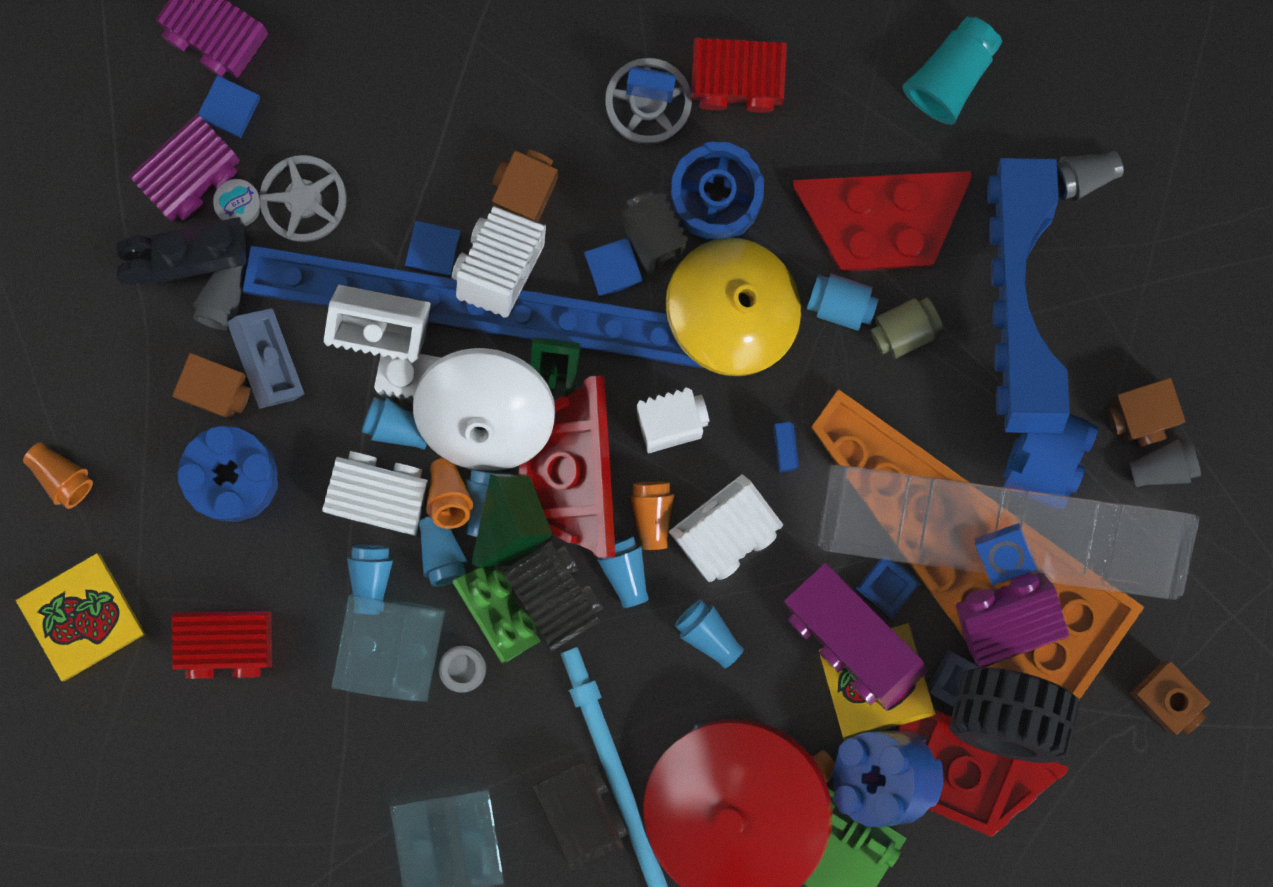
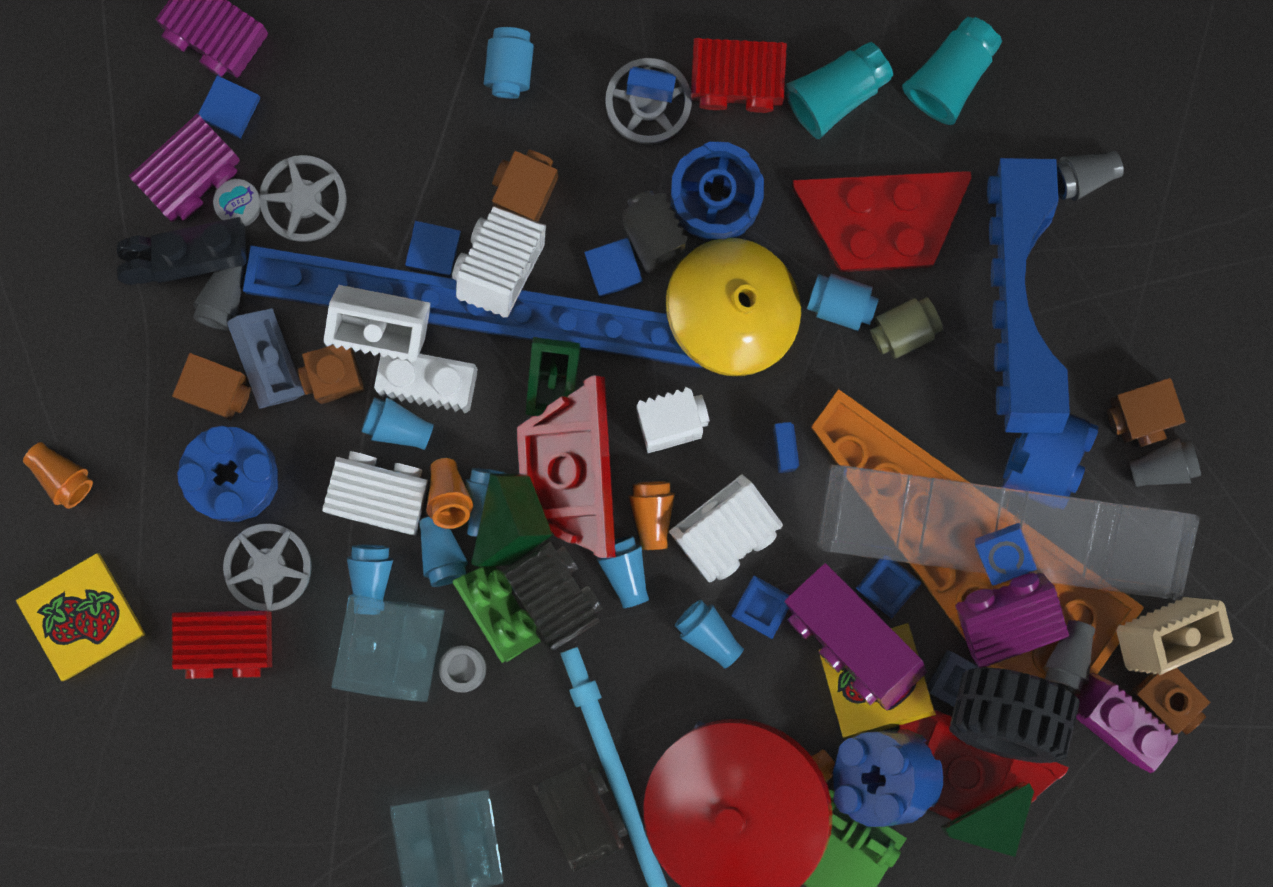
white dish [413,348,555,471] -> none
none -> light grey wheel [223,524,312,611]
none -> dark orange brick [298,345,365,404]
none -> dark azure brick [484,27,534,99]
none -> blue tile [731,576,790,639]
none -> teal plant [784,42,894,139]
none -> dark green slope [940,781,1034,857]
none -> dark grey cone [1043,620,1096,694]
none -> magenta brick [1074,673,1178,773]
none -> tan brick [1117,597,1233,675]

